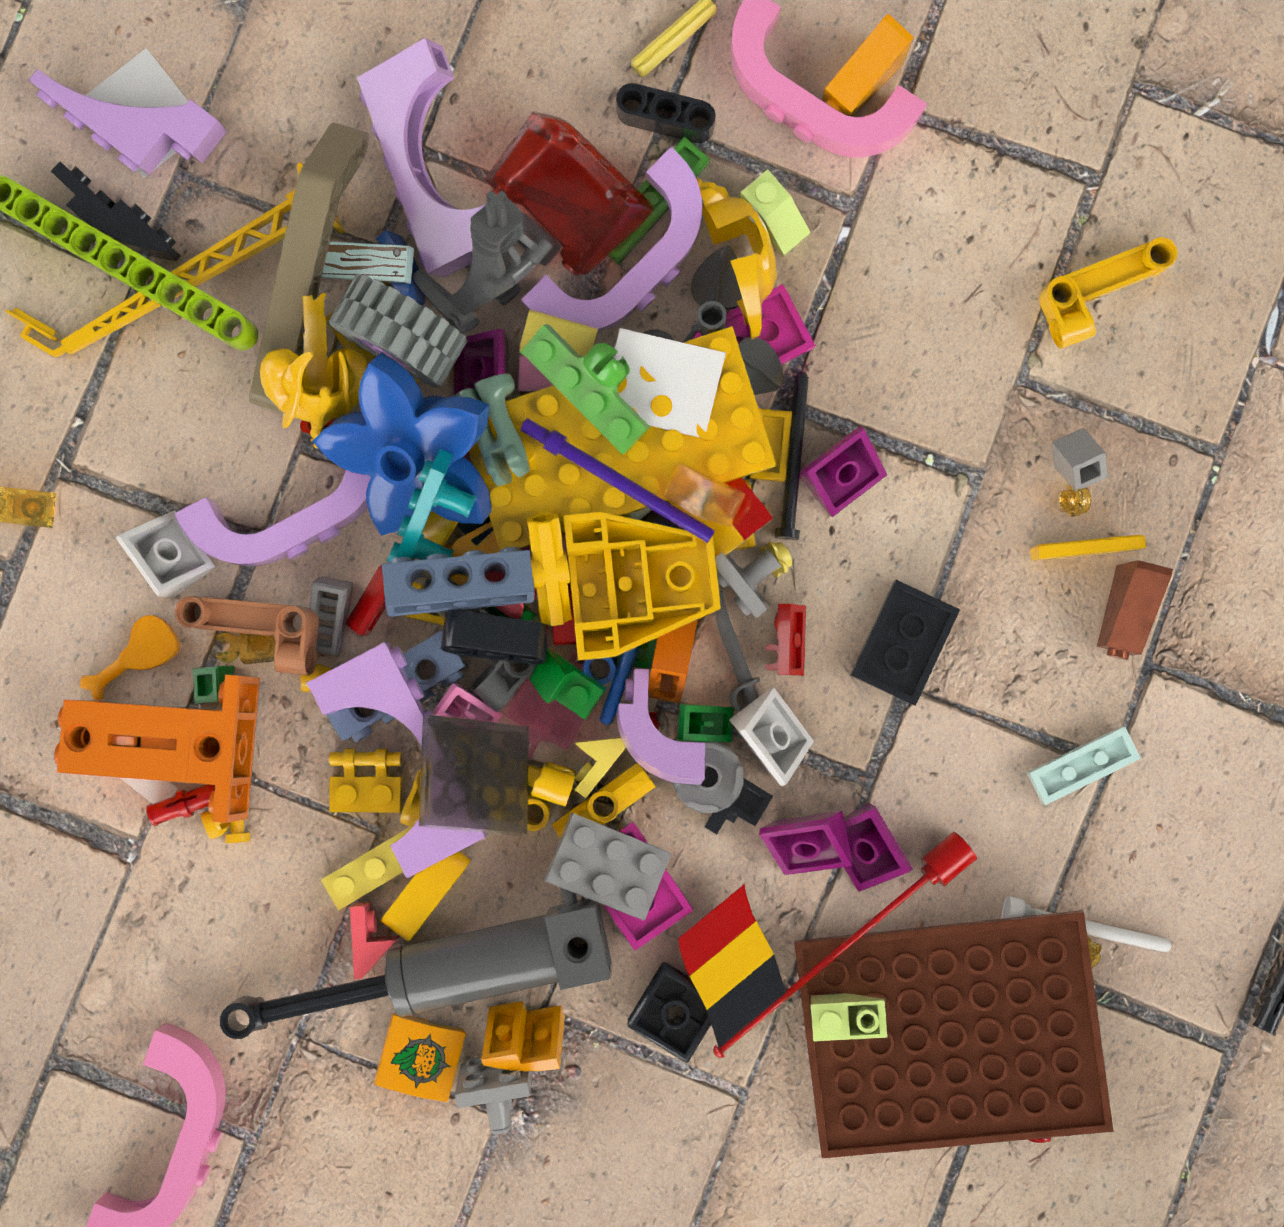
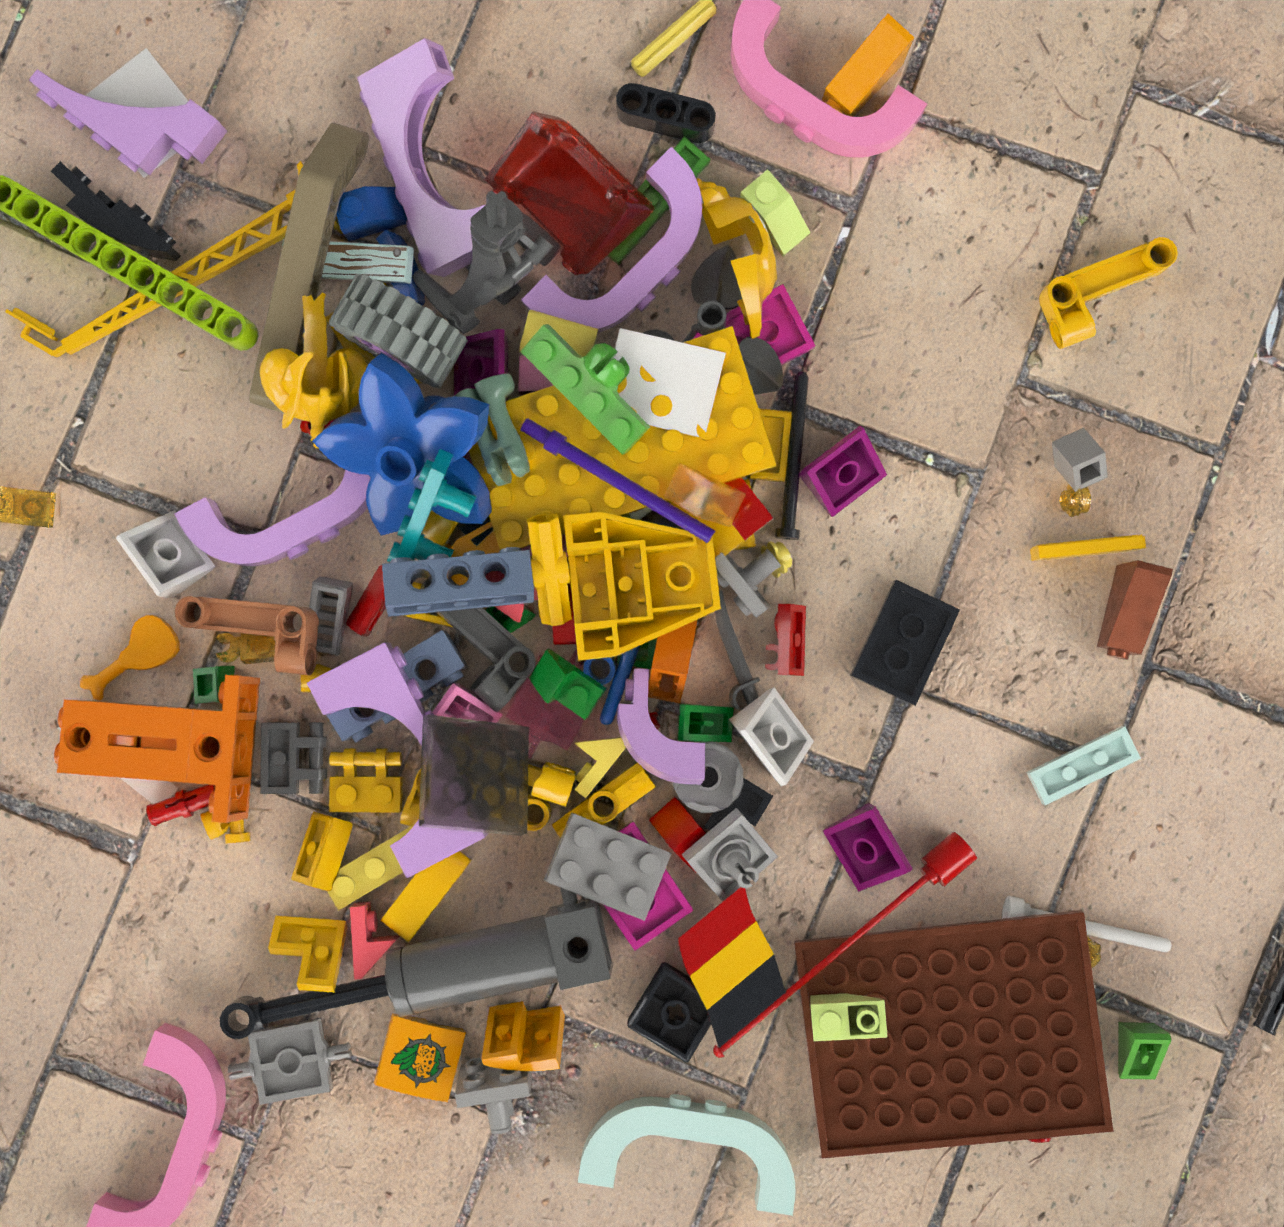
black beam [441,611,549,665] -> none
magenta slope [759,810,852,875] -> none
none -> light grey plate [228,1018,352,1105]
none -> dark grey plate [260,722,327,794]
none -> yellow plate [268,915,348,993]
none -> yellow slope [291,811,353,891]
none -> blue slope [336,186,408,241]
none -> light aqua arch [578,1094,796,1216]
none -> red slope [649,797,707,873]
none -> light grey plate [682,808,778,901]
none -> bright green slope [1118,1022,1171,1080]

